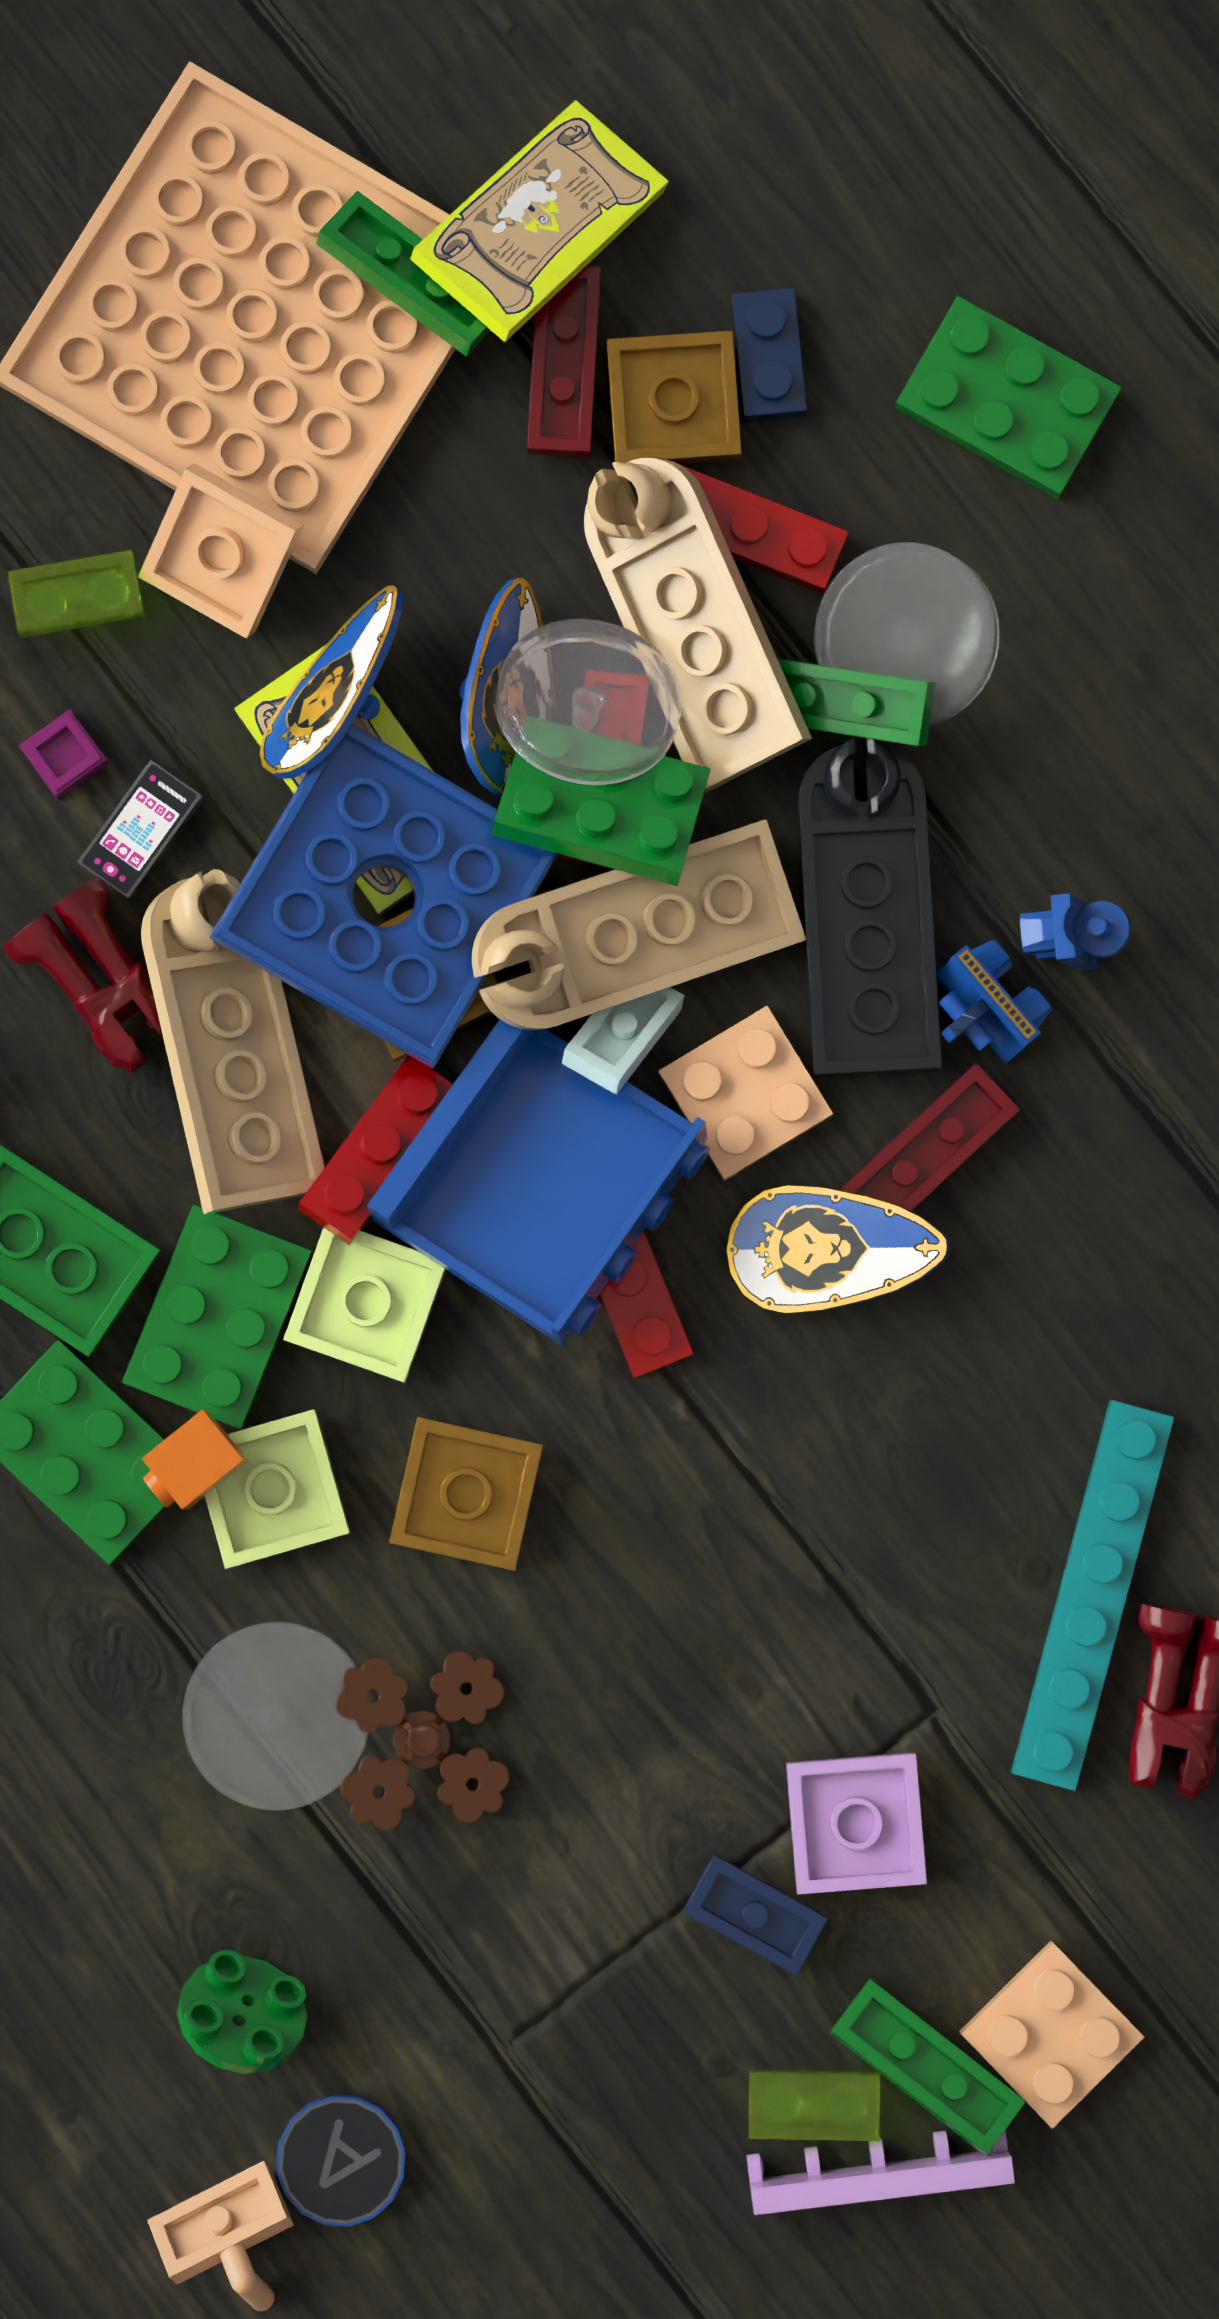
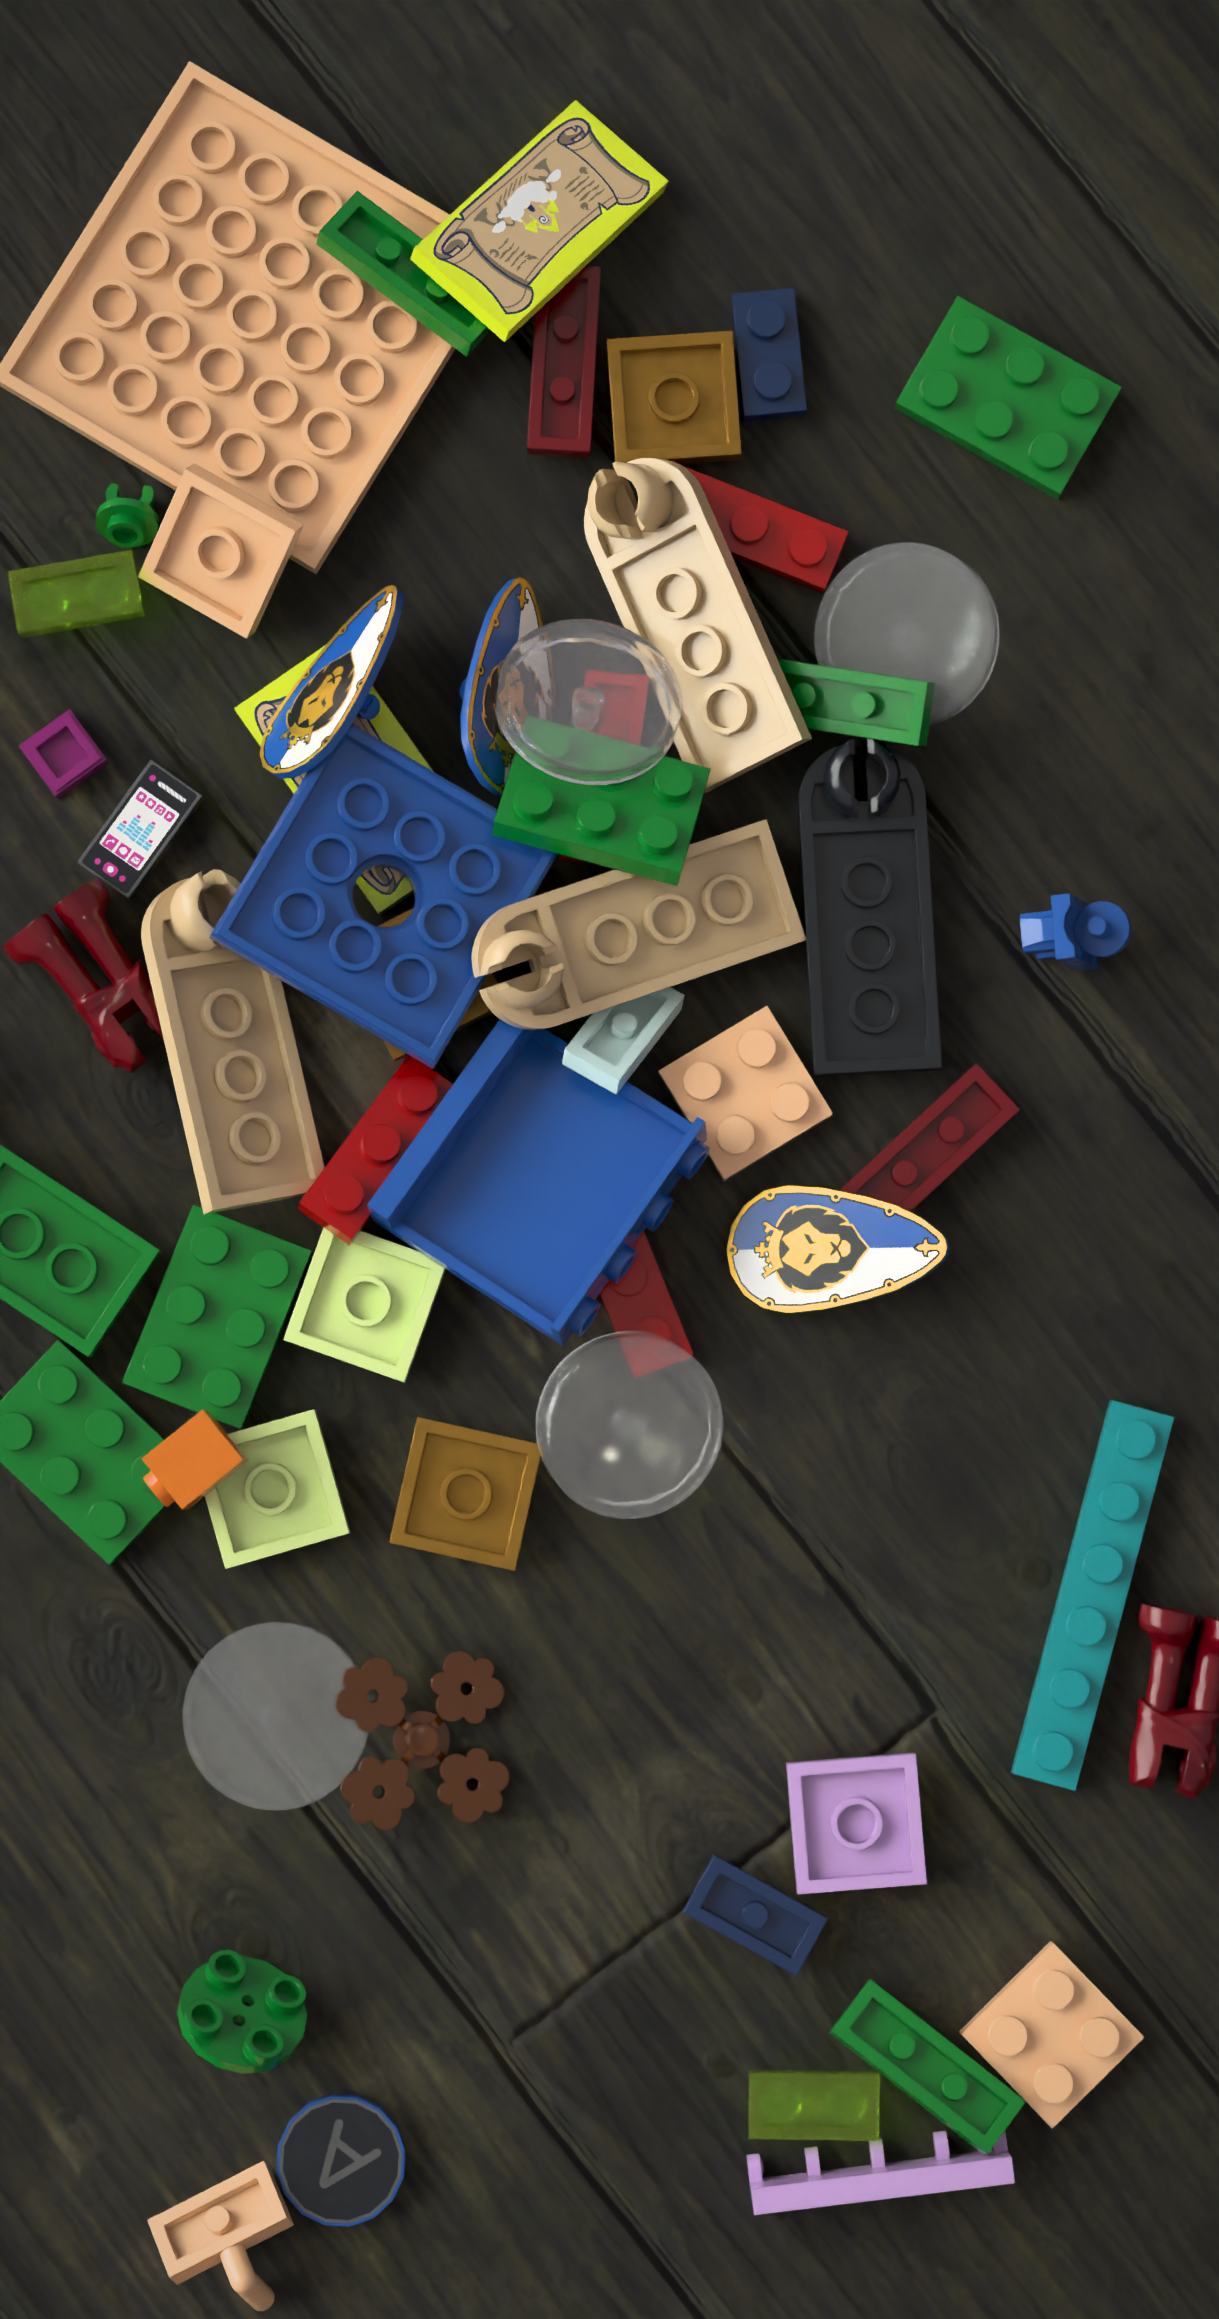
blue hips [936,940,1052,1064] -> none
none -> green plate [95,483,159,548]
none -> clear piece [535,1331,723,1519]

